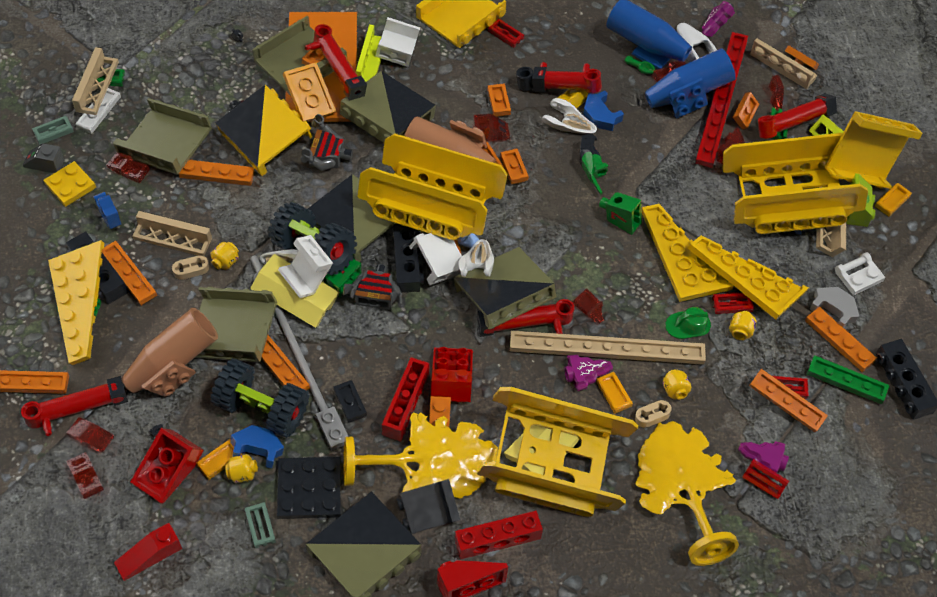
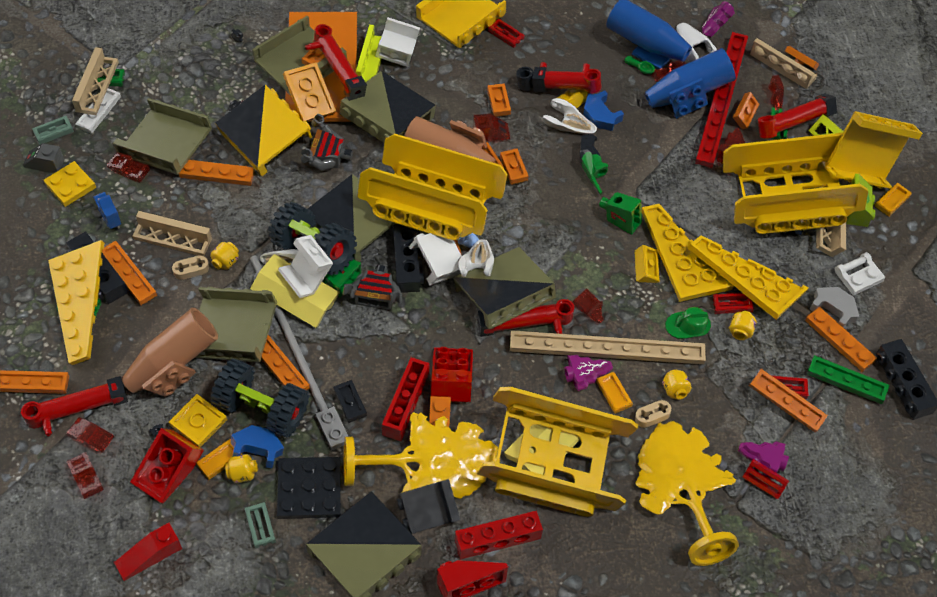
none -> yellow plate [169,394,228,447]
none -> yellow slope [635,245,660,283]

